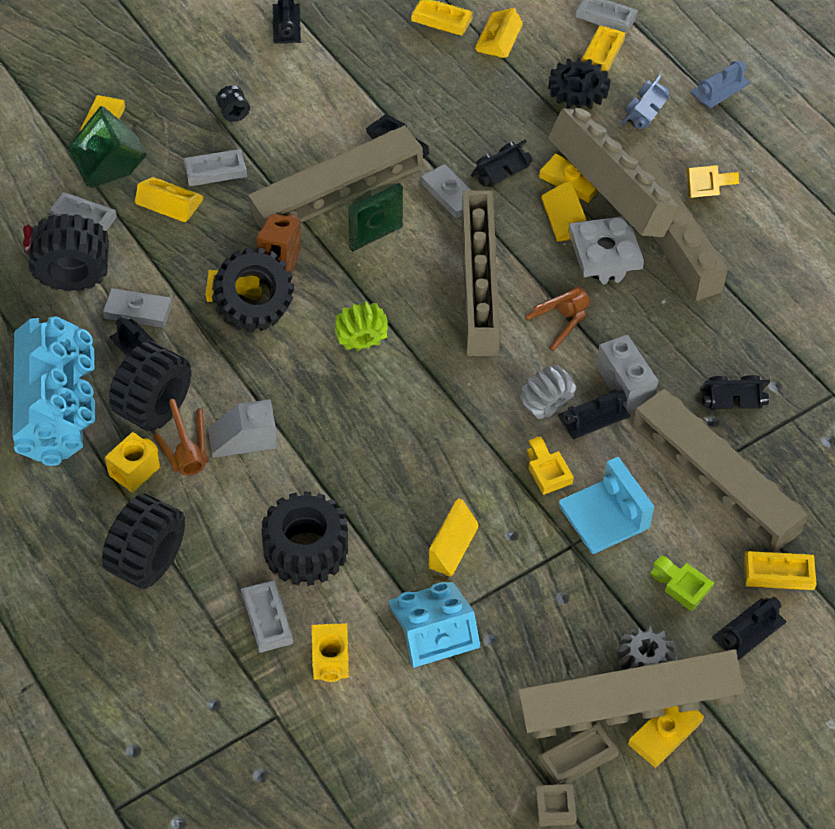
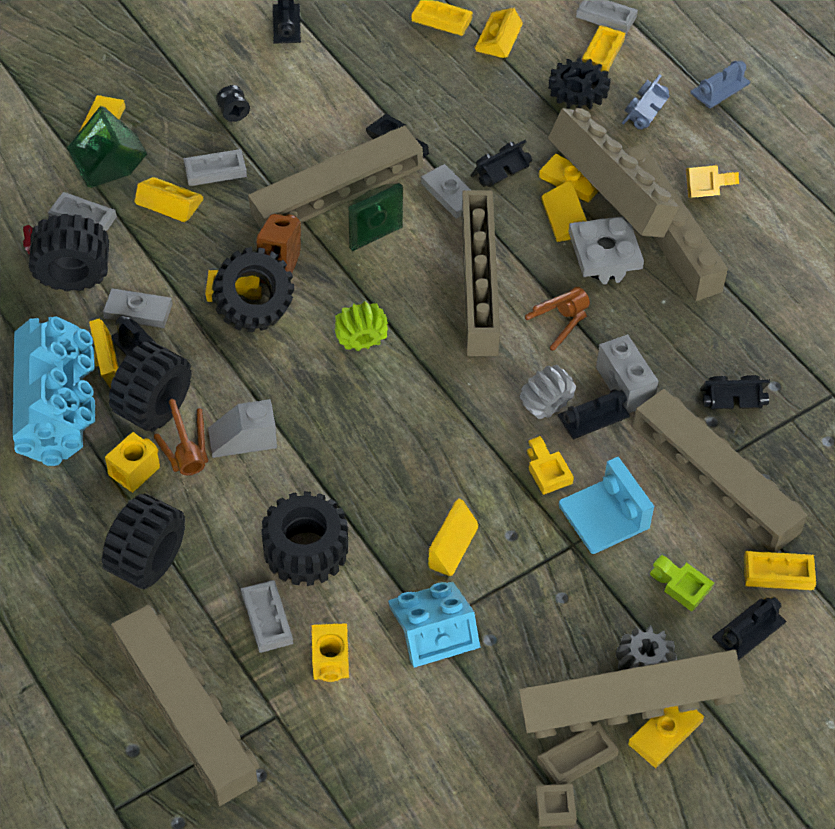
none -> yellow plate [89,318,118,389]
none -> dark tan brick [111,604,260,807]

